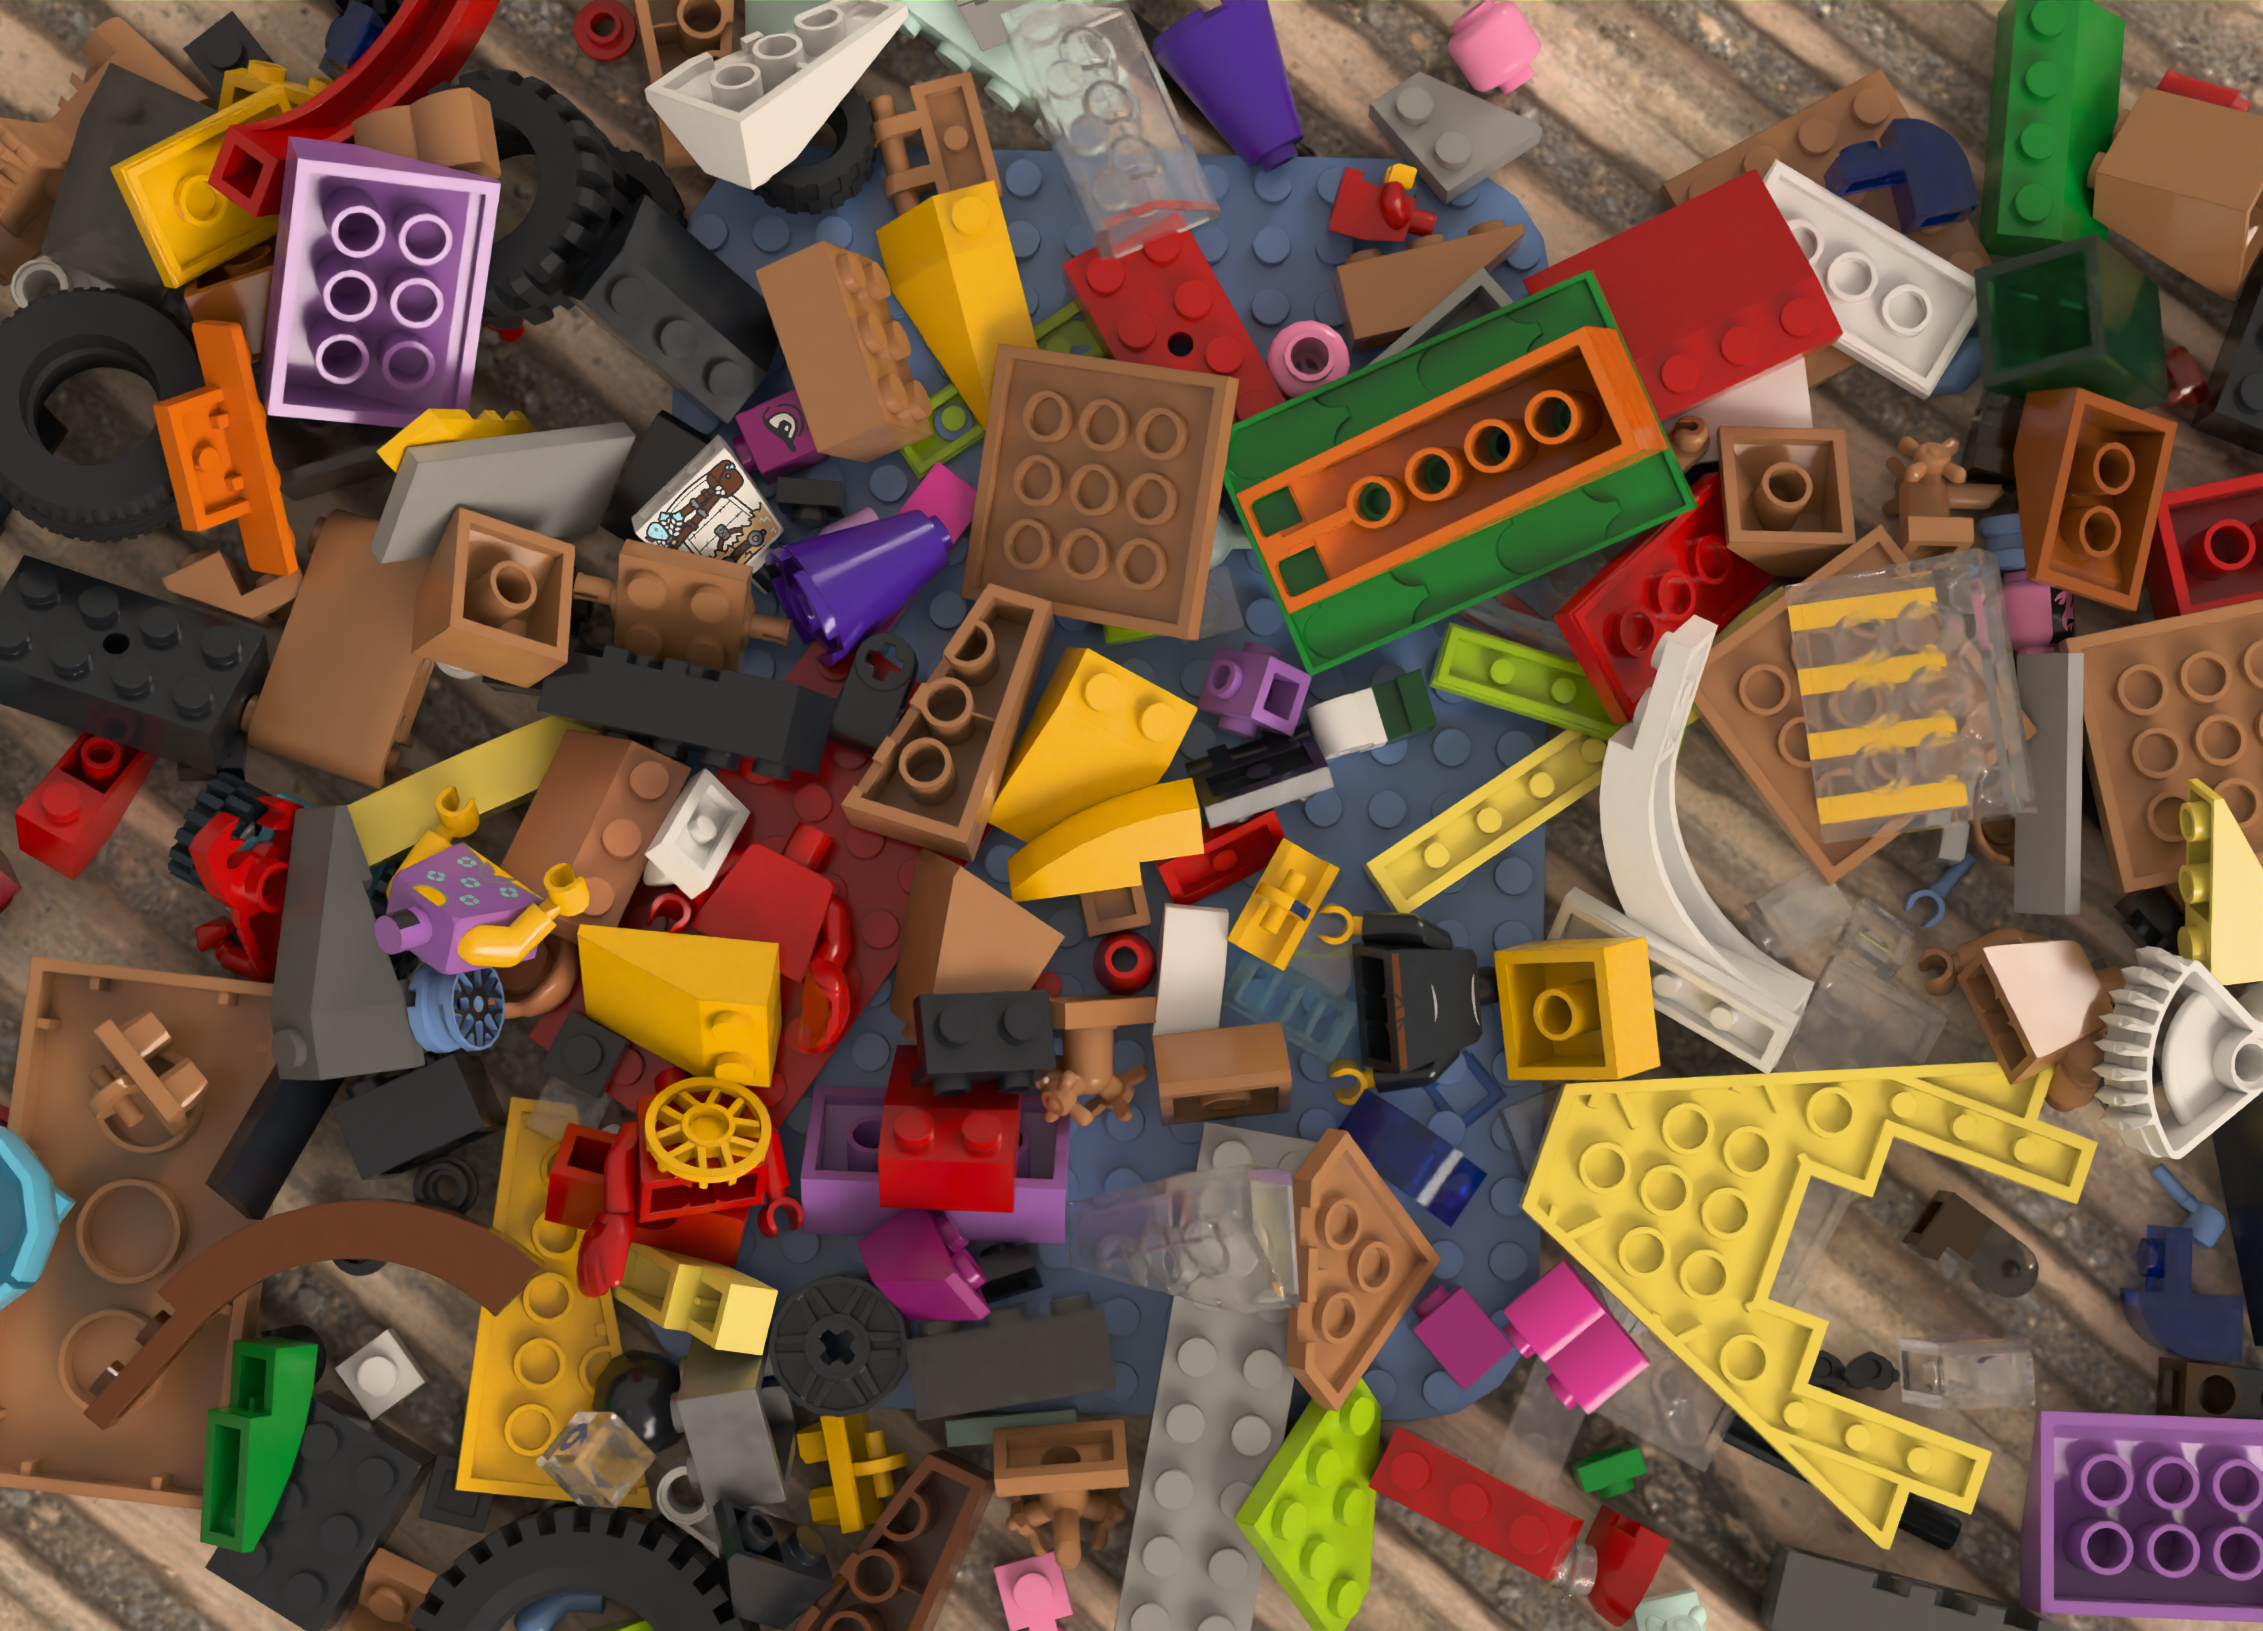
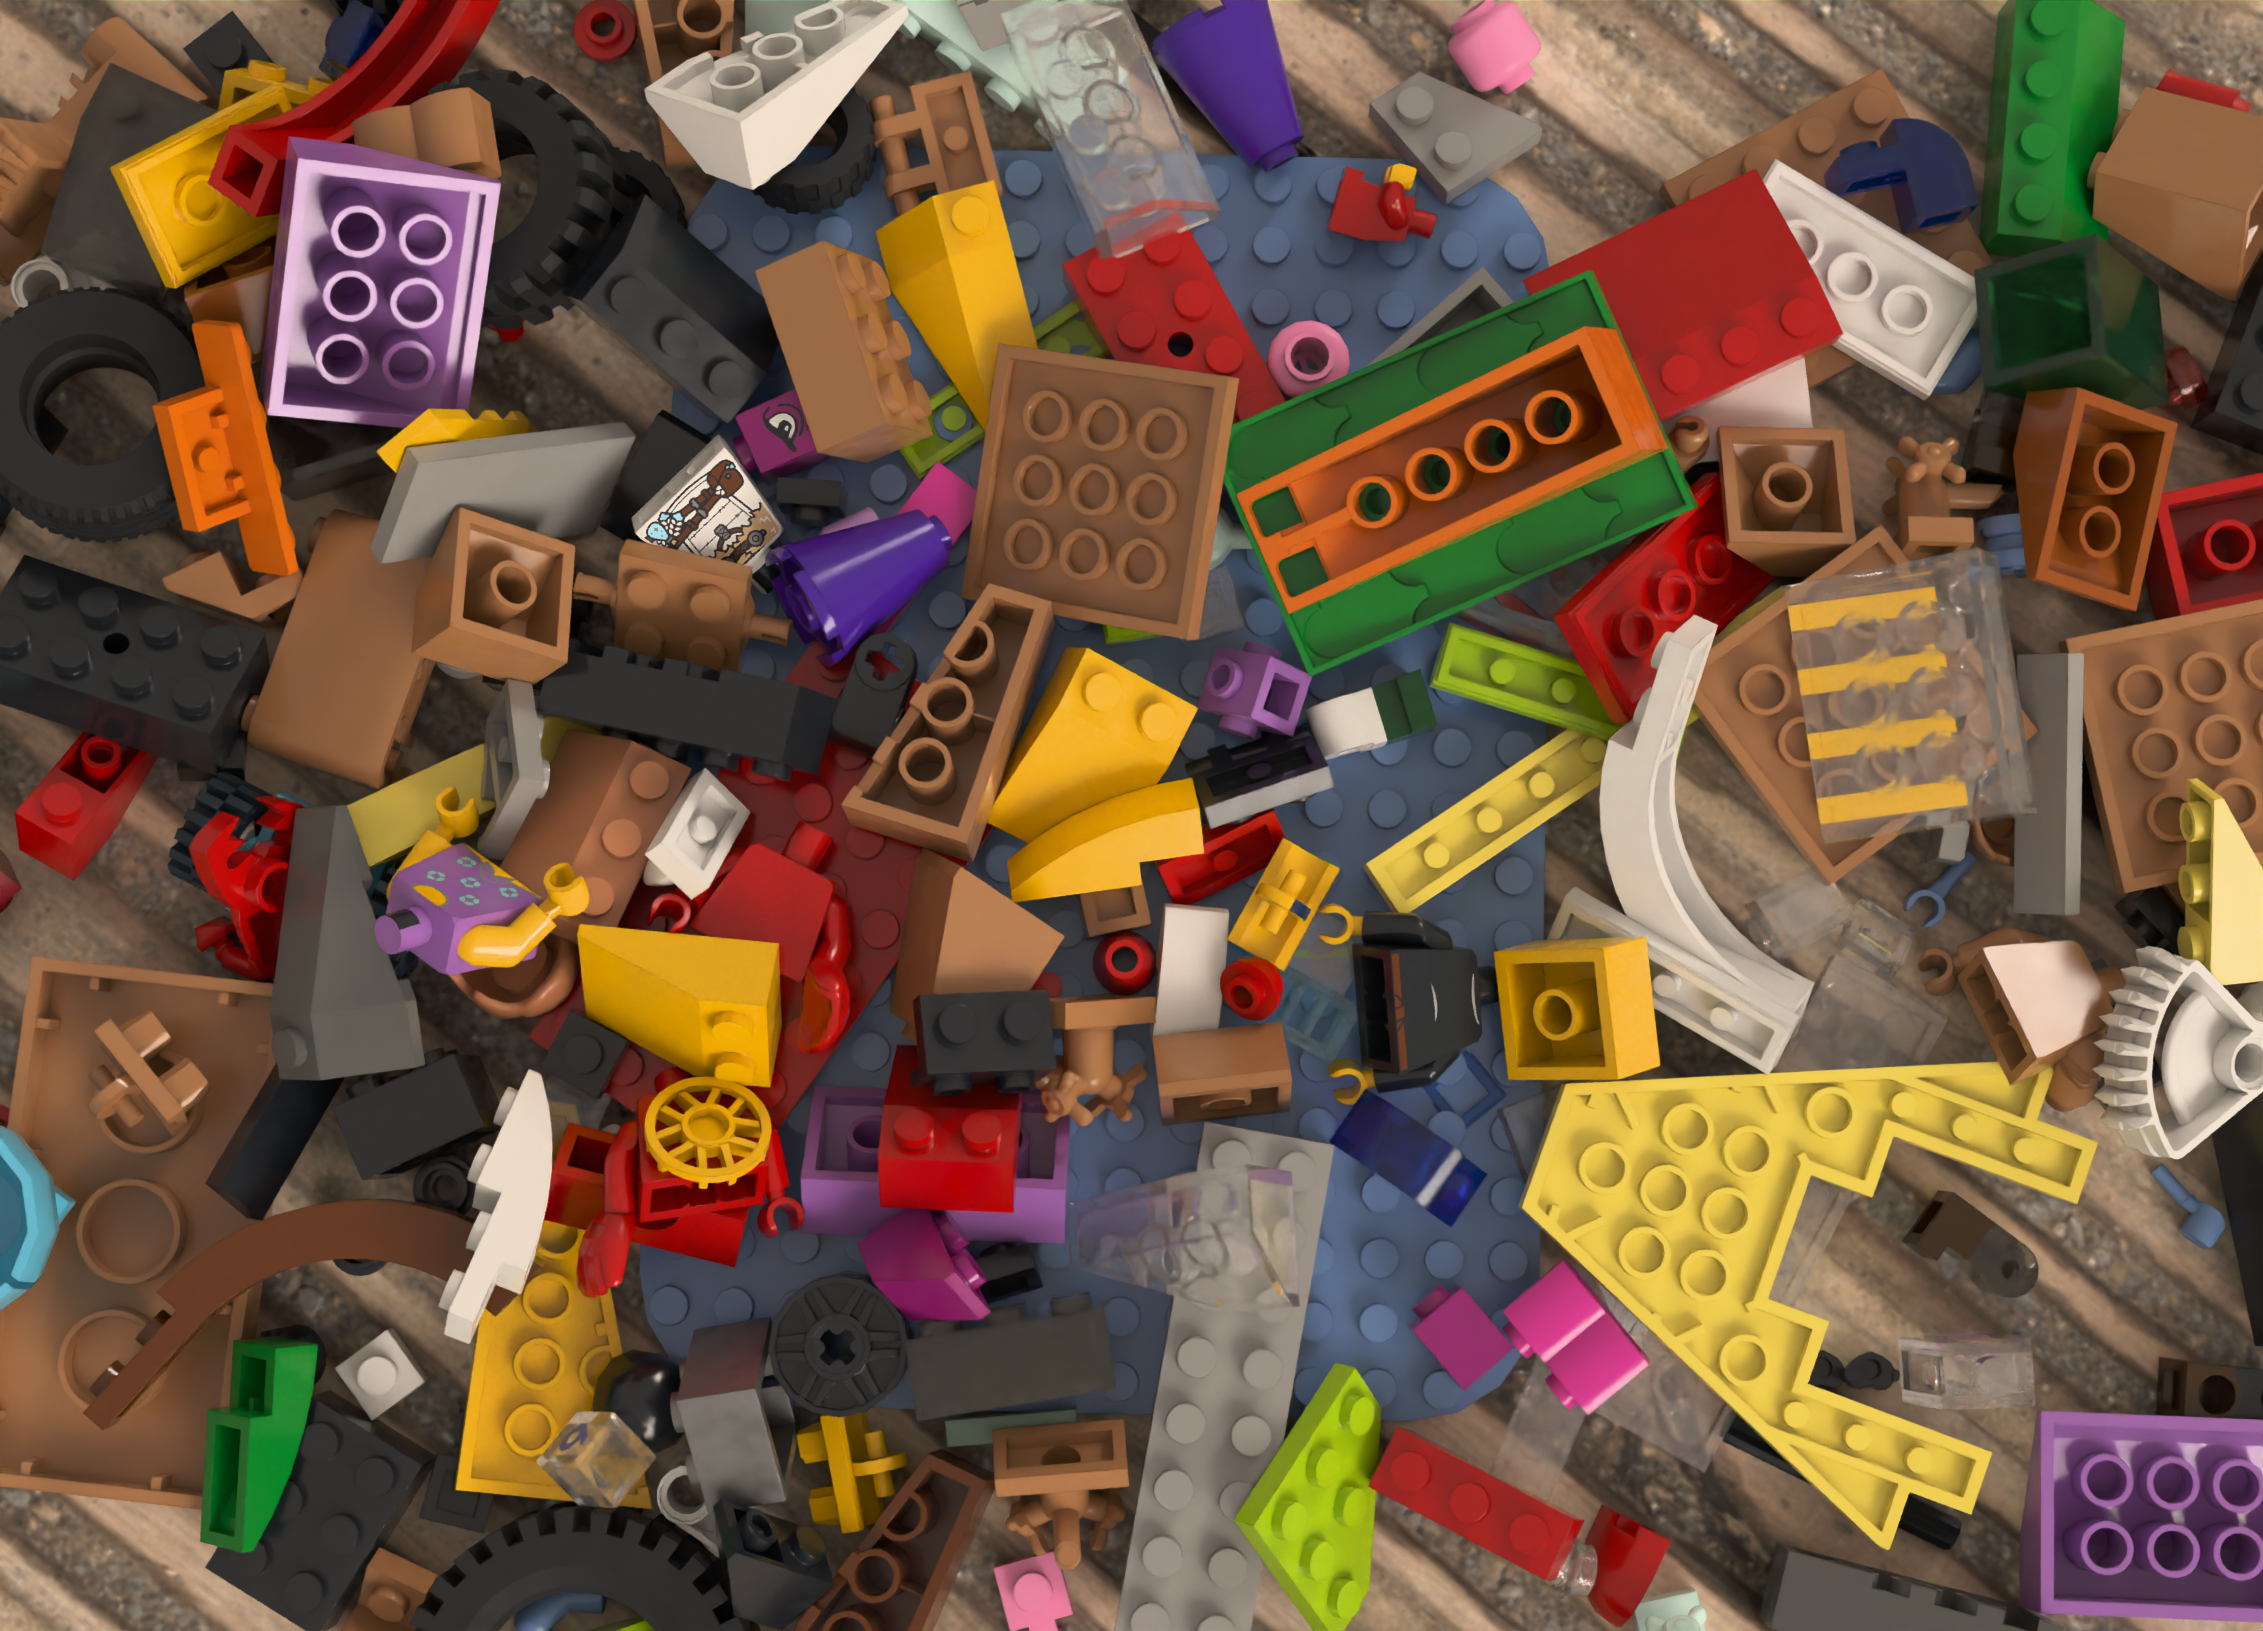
medium blue wheel [407,964,505,1053] -> none
light yellow slope [611,1242,778,1355] -> none
medium nougat plate [1287,1128,1441,1412] -> none
medium nougat slope [1333,220,1525,354] -> none
green plate [1568,1441,1647,1499] -> none
bright pink head [1989,570,2076,664] -> none
clear blue brick [2120,1225,2244,1363] -> none
none -> white slope [439,1069,552,1344]
none -> light grey wing [477,679,550,861]
none -> red plate [1220,957,1284,1021]

